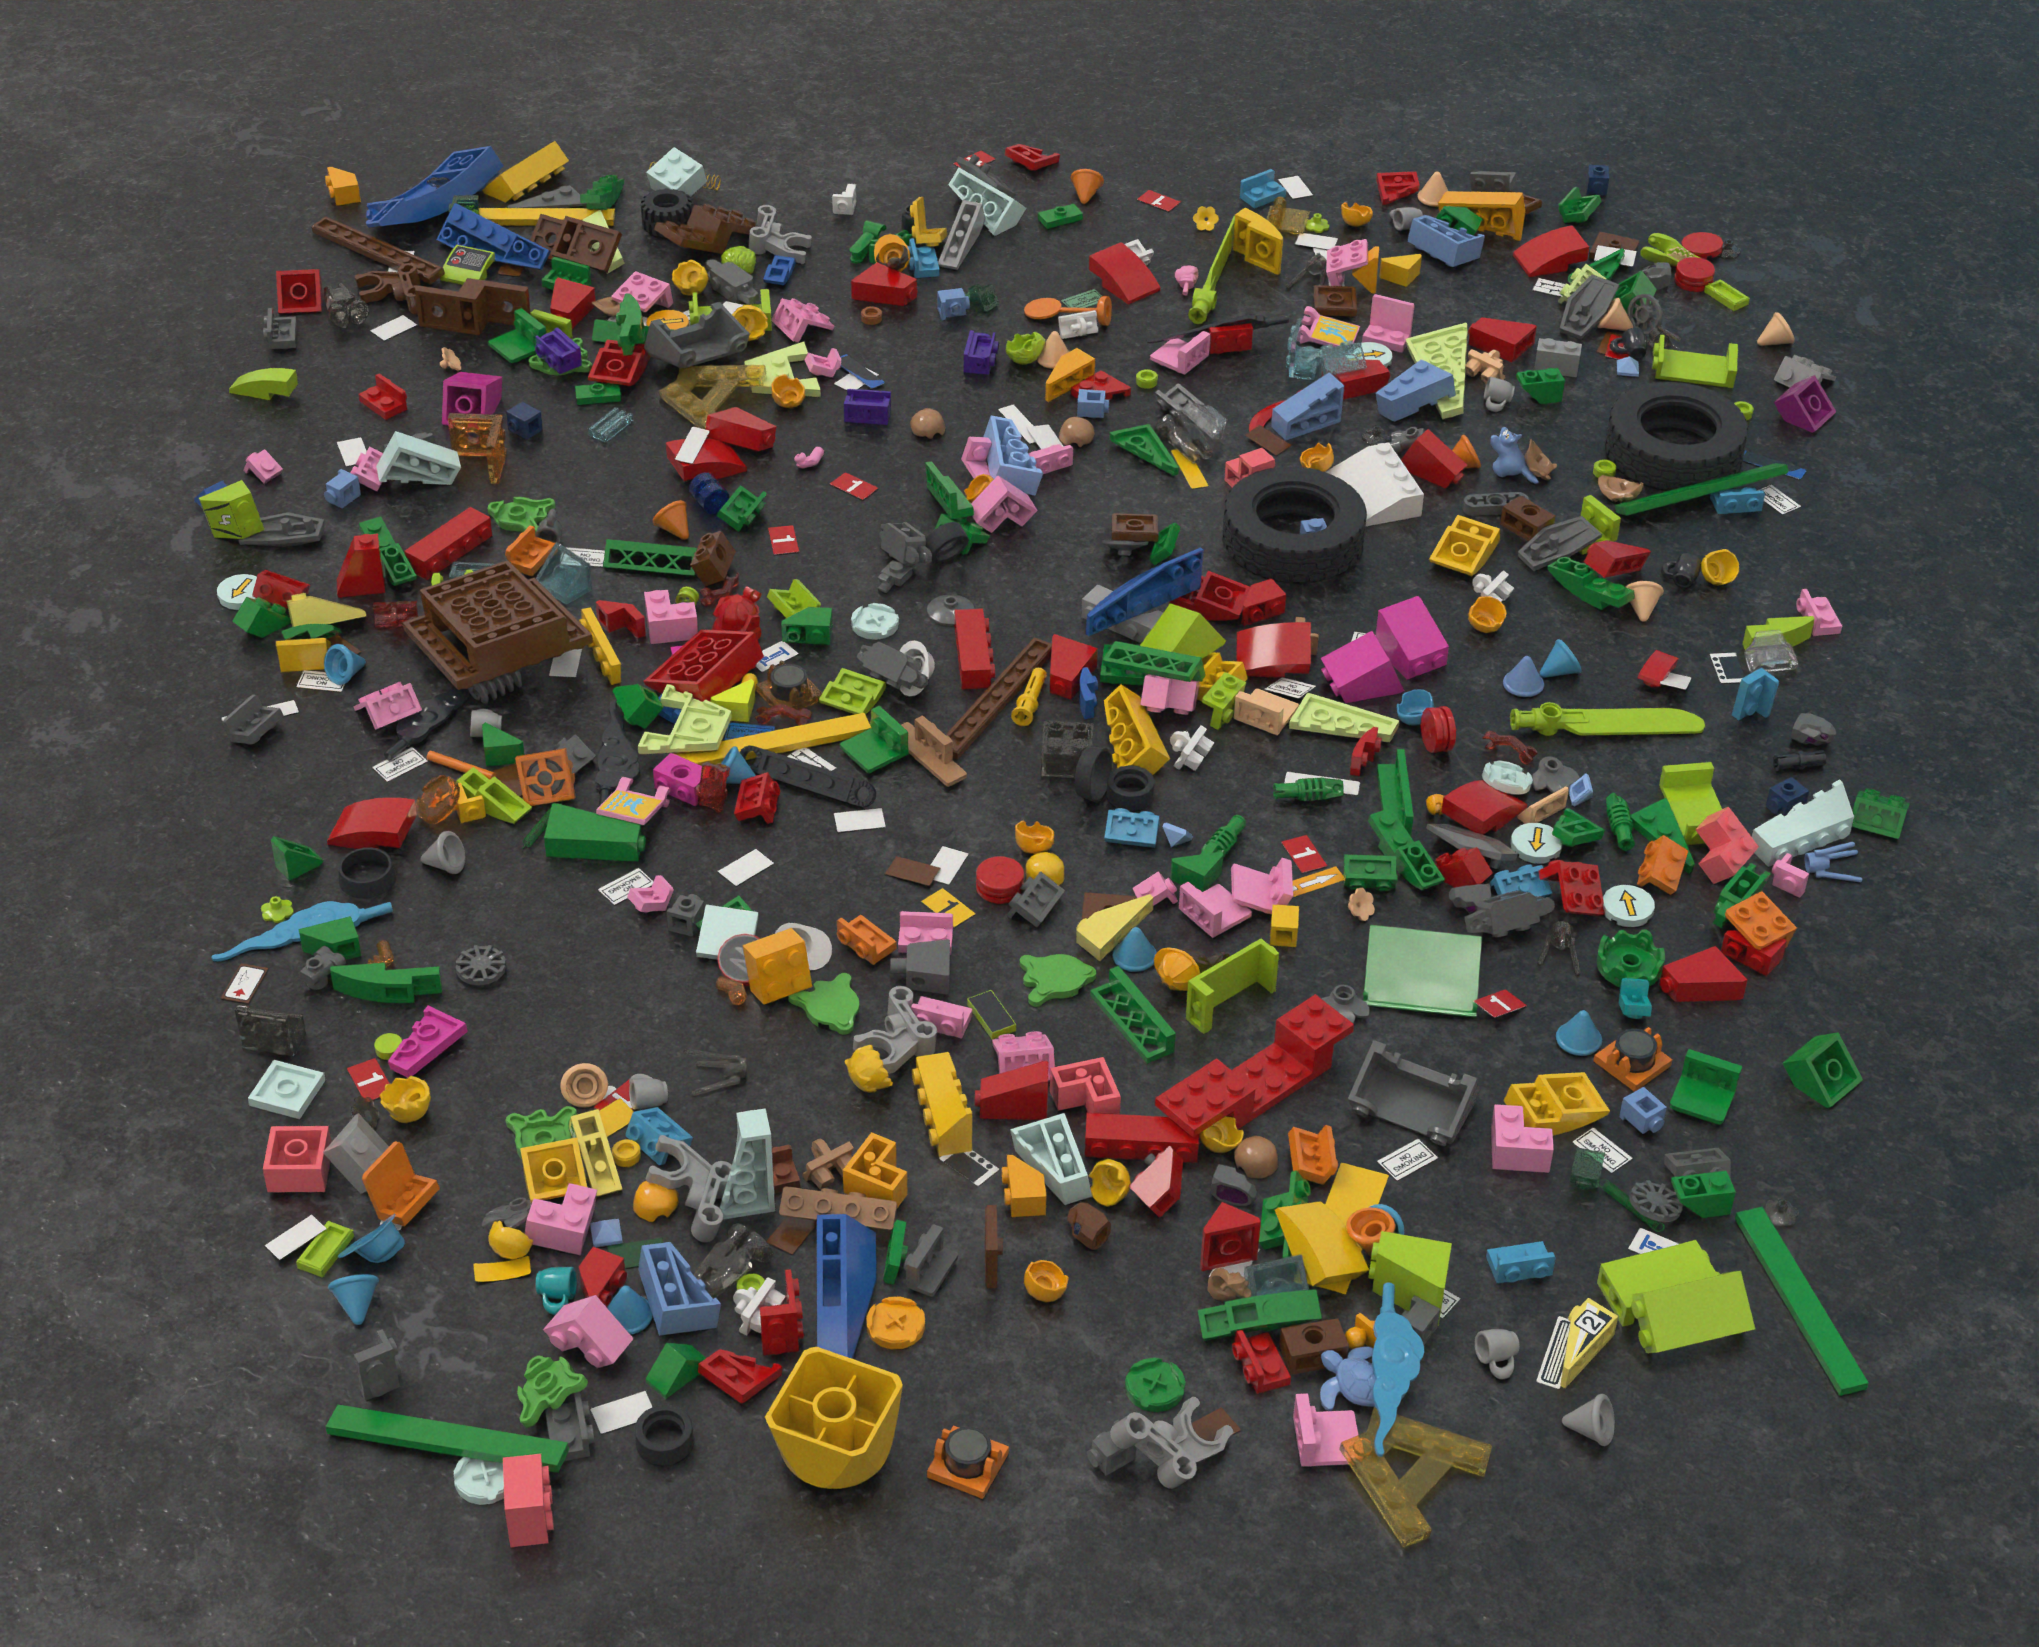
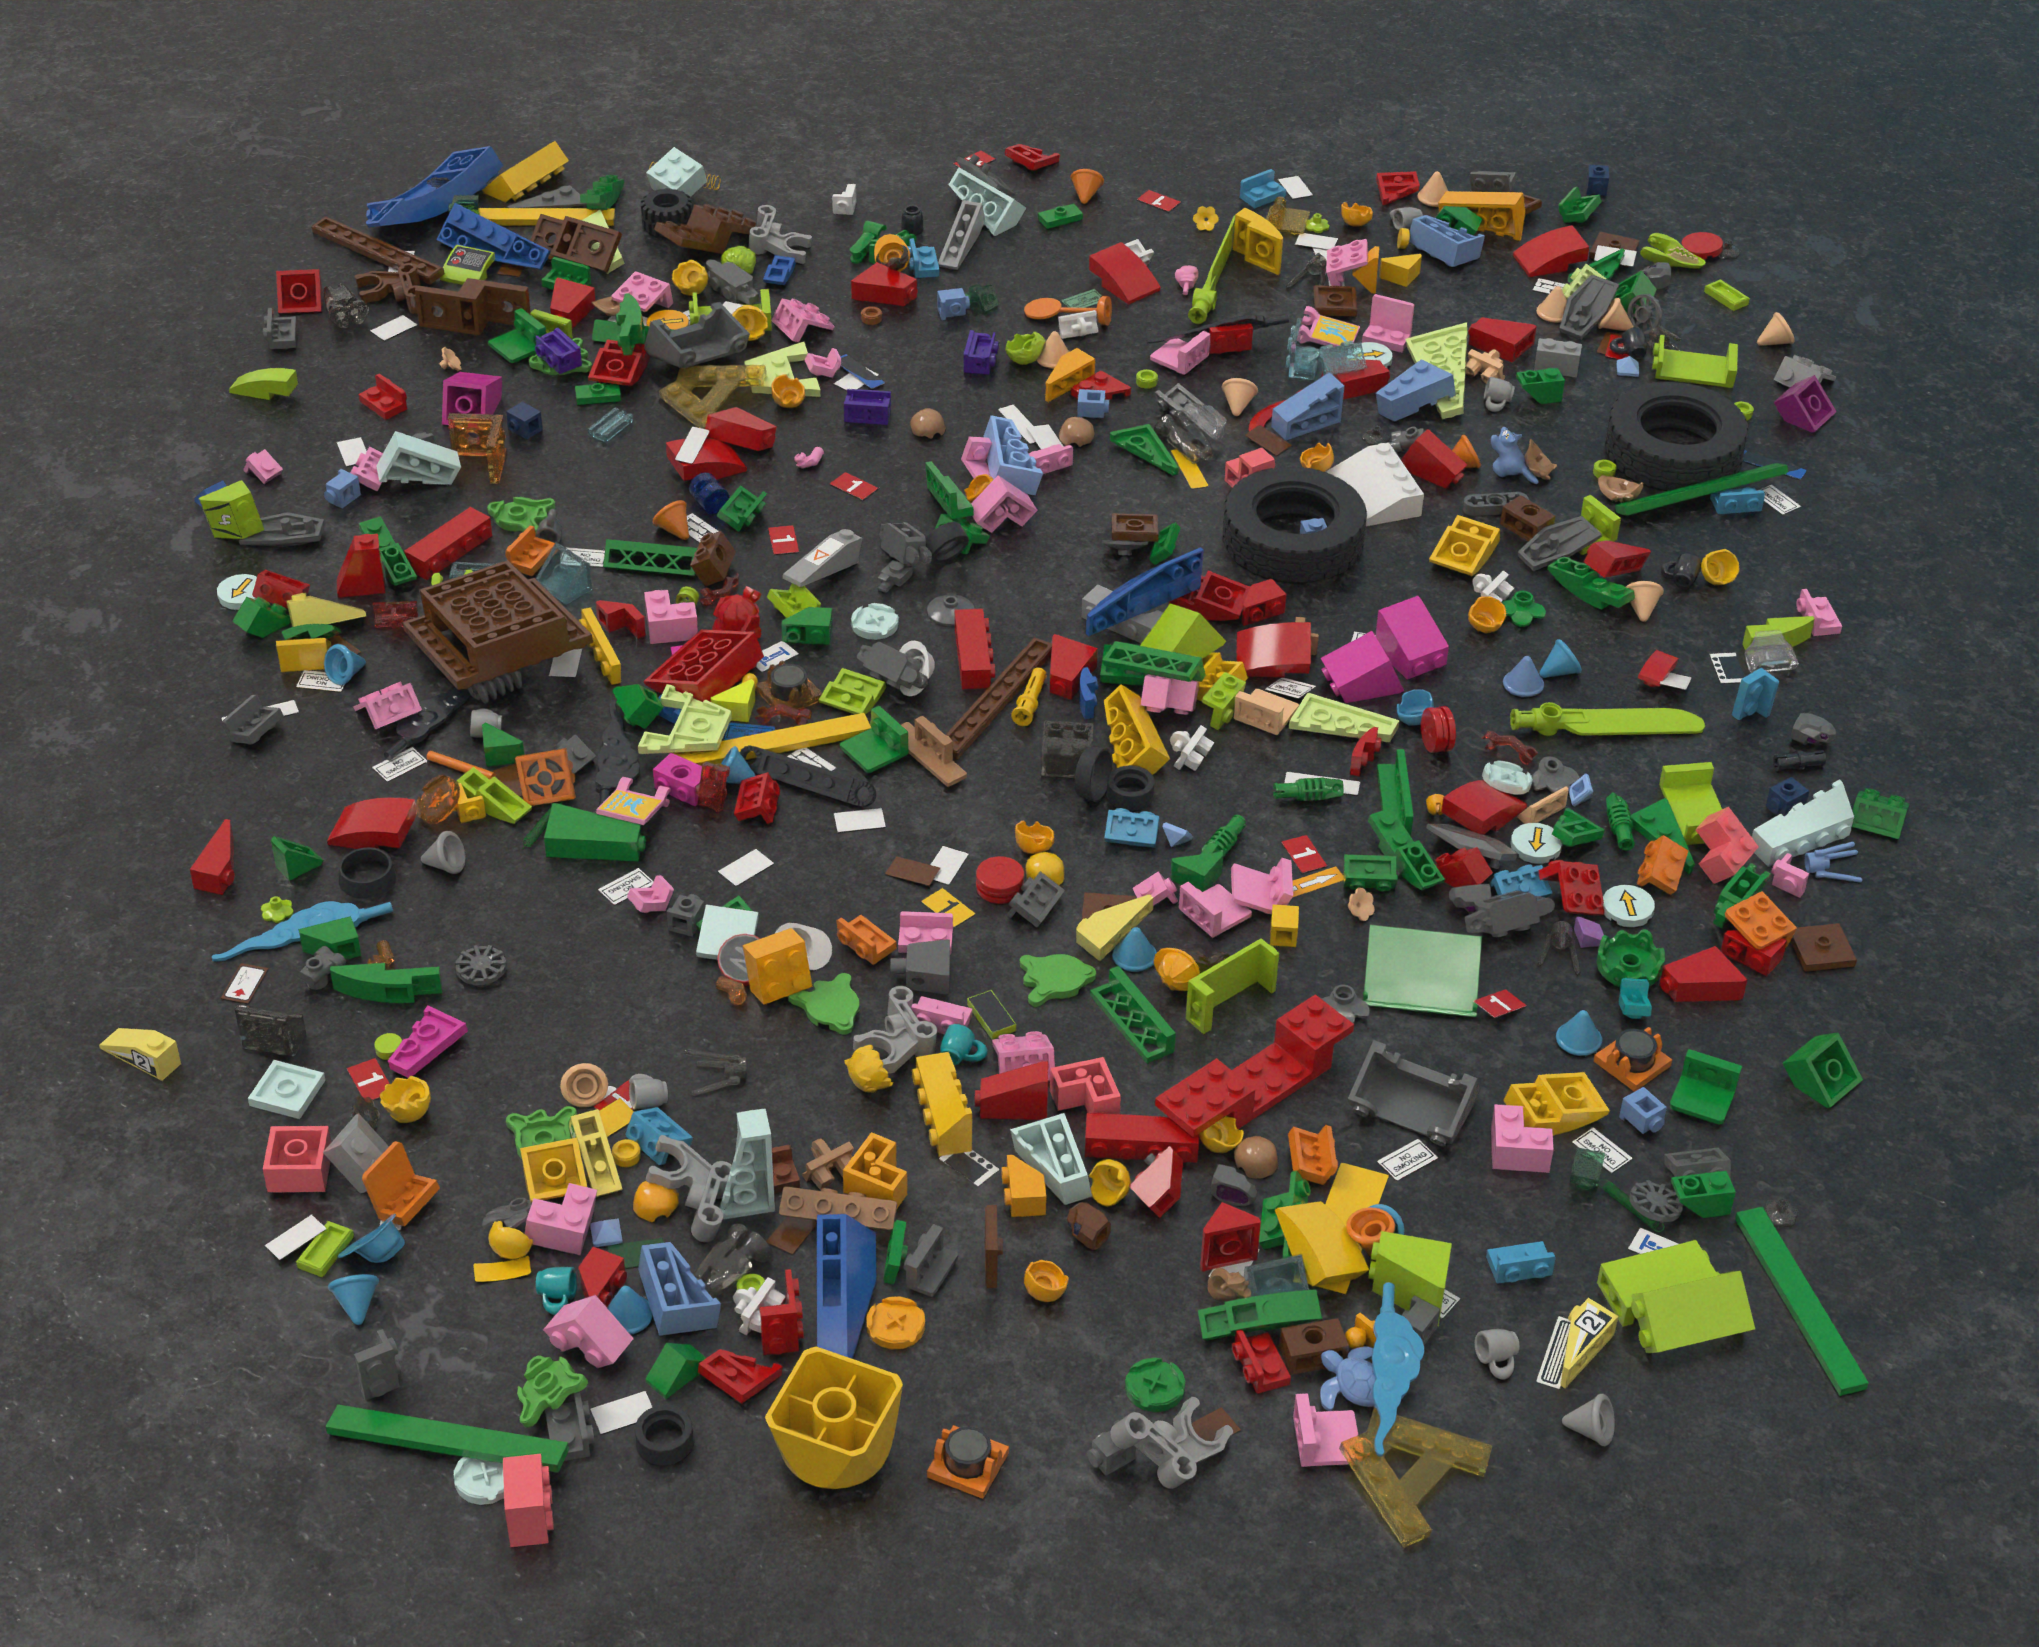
light orange slope [325,167,361,206] -> none
yellow bracket [910,197,947,246] -> none
red head [1674,257,1715,292] -> none
none -> light yellow slope [99,1028,181,1081]
none -> red slope [190,819,235,895]
none -> white sticker [687,513,718,542]
none -> light grey slope [783,529,862,587]
none -> teal piece [940,1024,988,1065]
none -> light nougat hat [1222,378,1258,416]
none -> yellow tile [1397,228,1410,249]
none -> green plate [1502,591,1546,627]
none -> light nougat hat [1536,286,1567,323]
none -> medium lavender slope [1574,917,1604,948]
none -> reddish brown plate [1790,923,1857,971]

